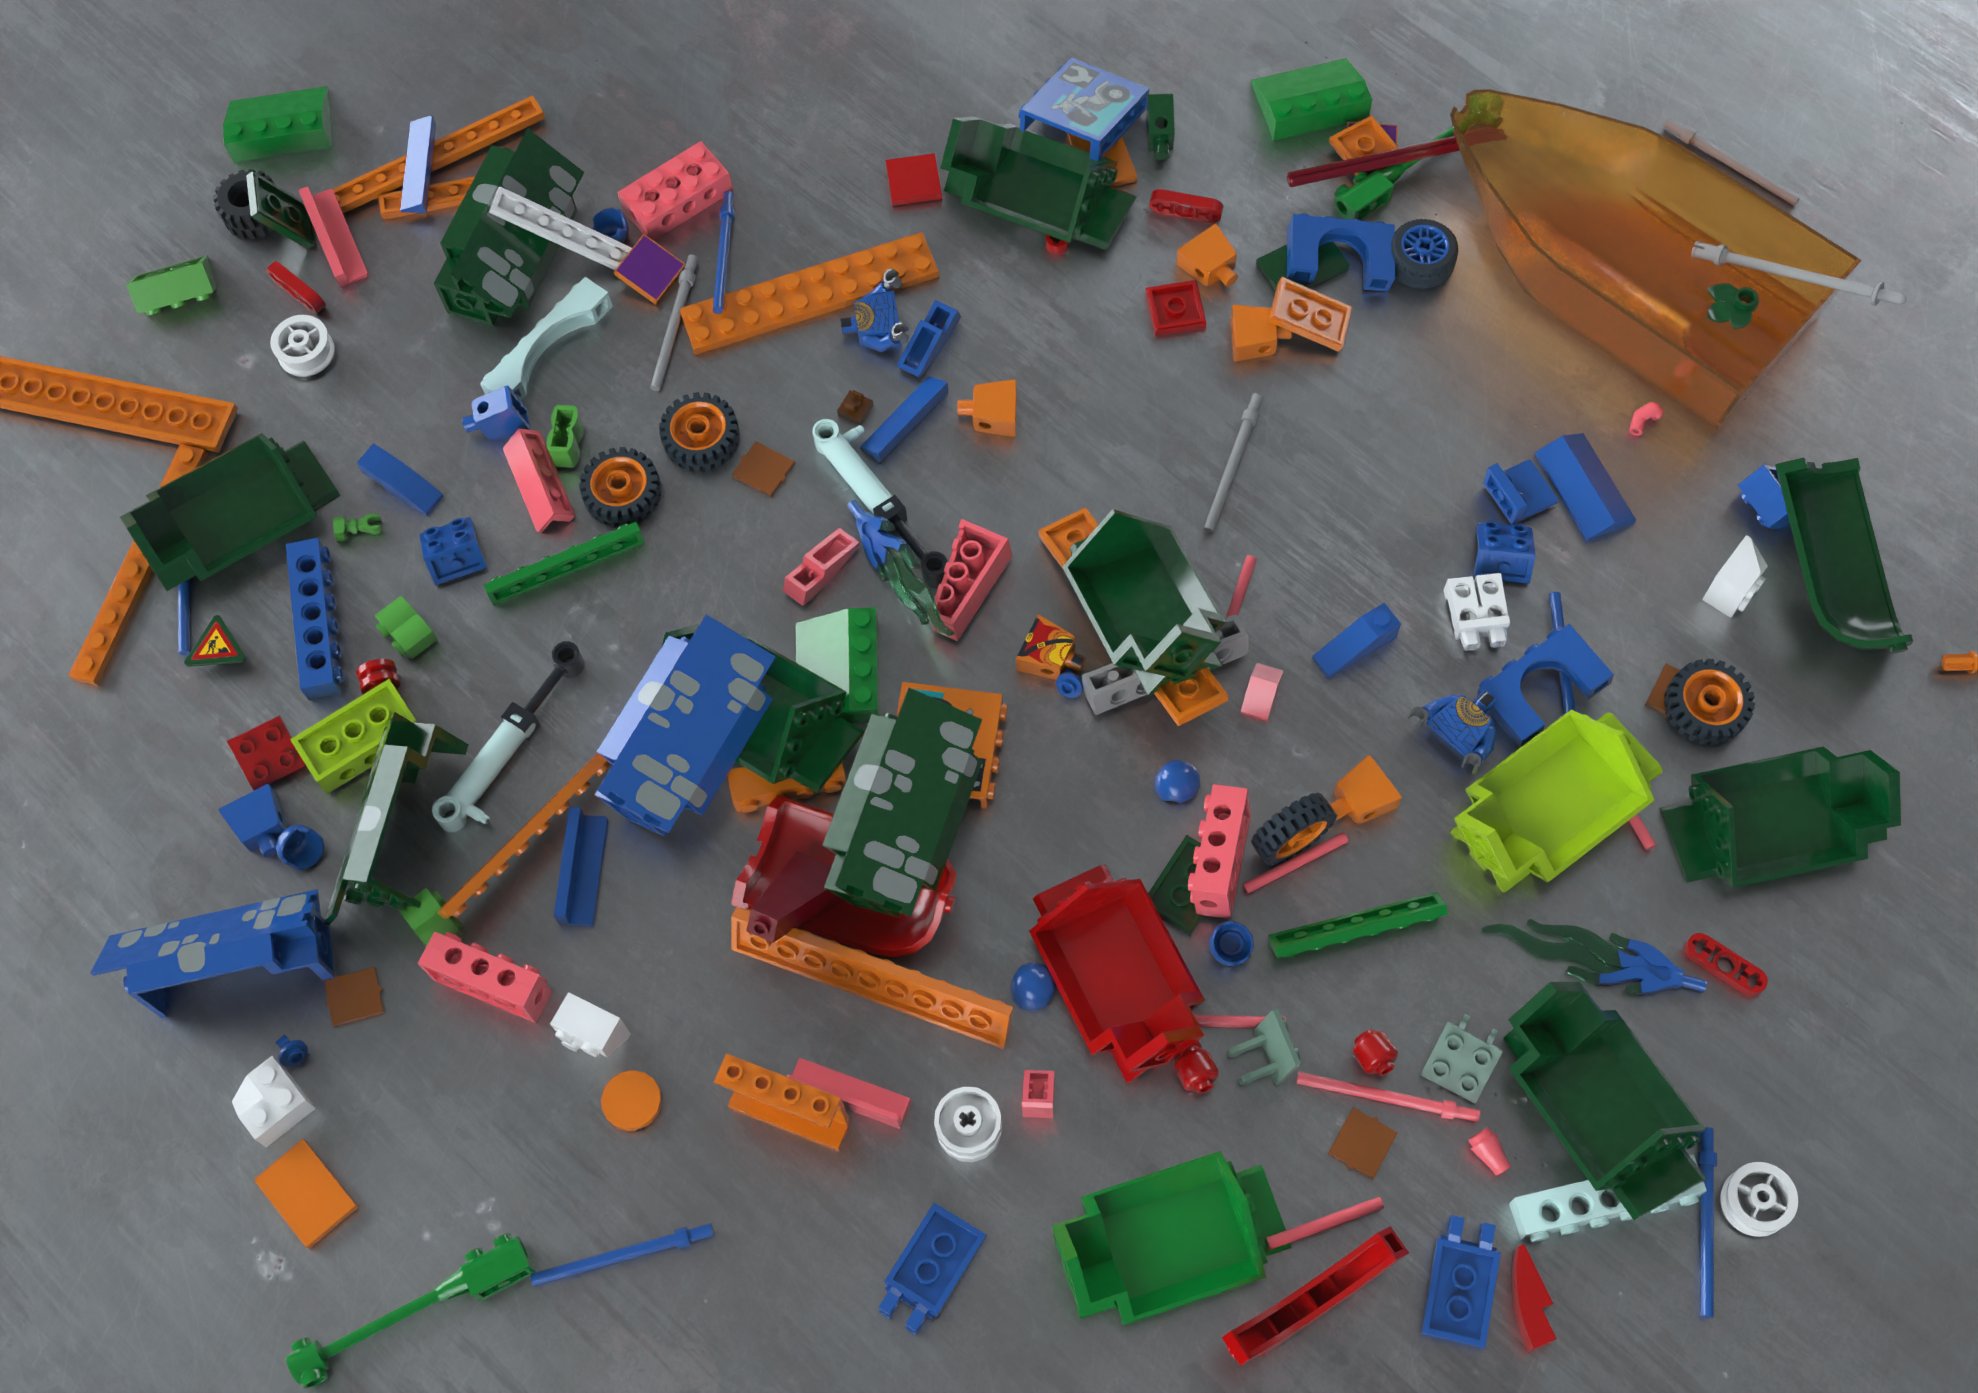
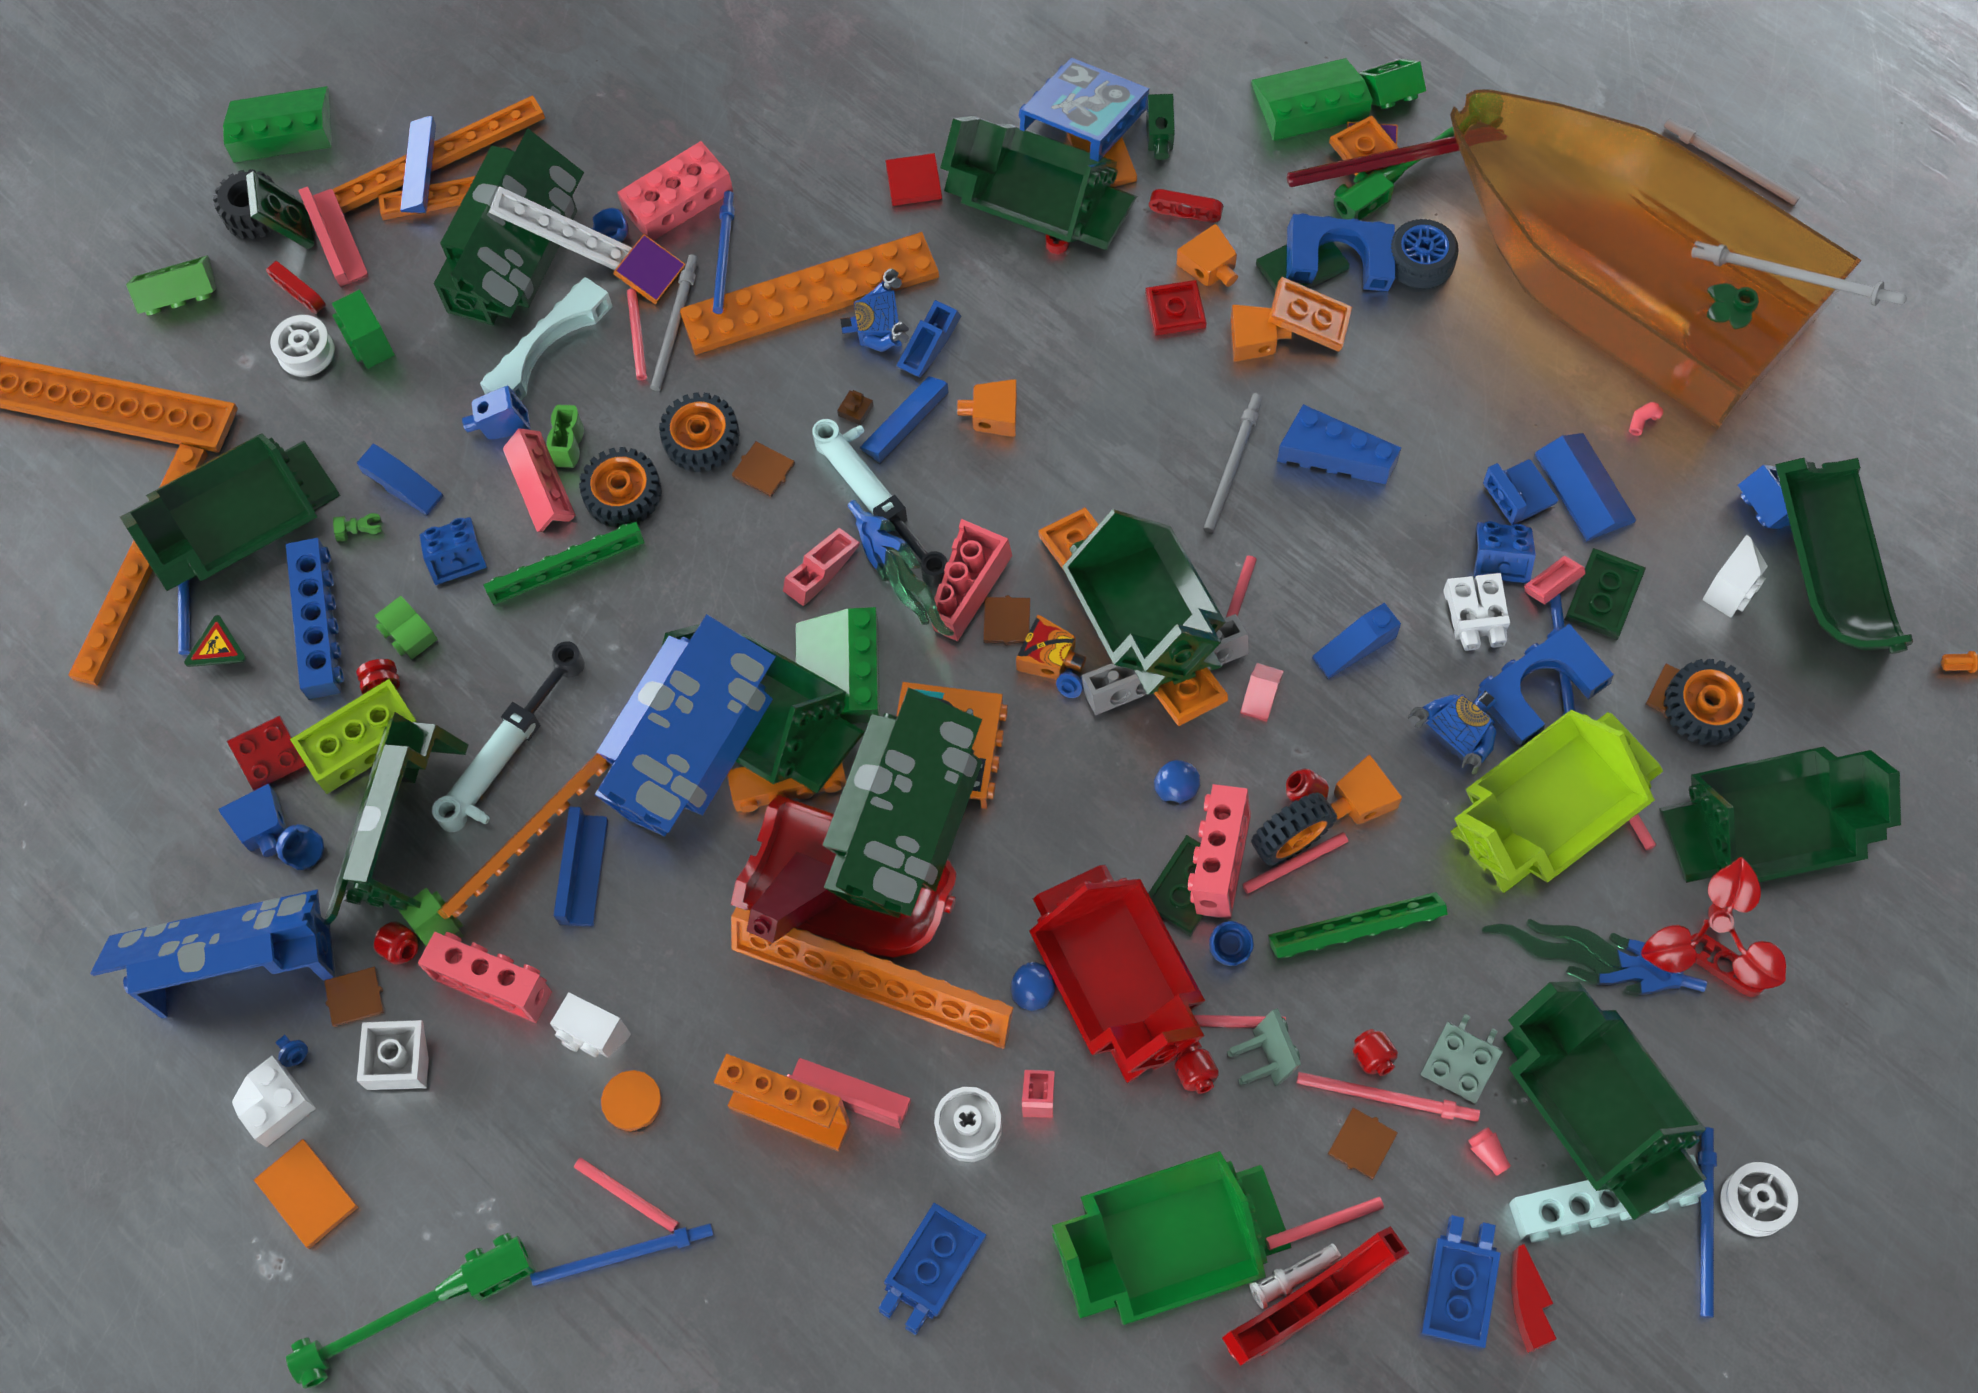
none -> green brick [332,289,396,369]
none -> white slope [357,1020,429,1090]
none -> red head [374,921,418,965]
none -> coral piece [574,1158,680,1233]
none -> coral piece [627,288,647,381]
none -> dark orange piece [983,595,1030,646]
none -> white pin [1249,1243,1342,1309]
none -> blue wedge [1277,404,1401,485]
none -> red head [1286,768,1329,802]
none -> green slope [1358,59,1426,109]
none -> coral tile [1524,556,1585,605]
none -> dark green tile [1564,548,1646,640]
none -> red plant [1641,857,1786,989]

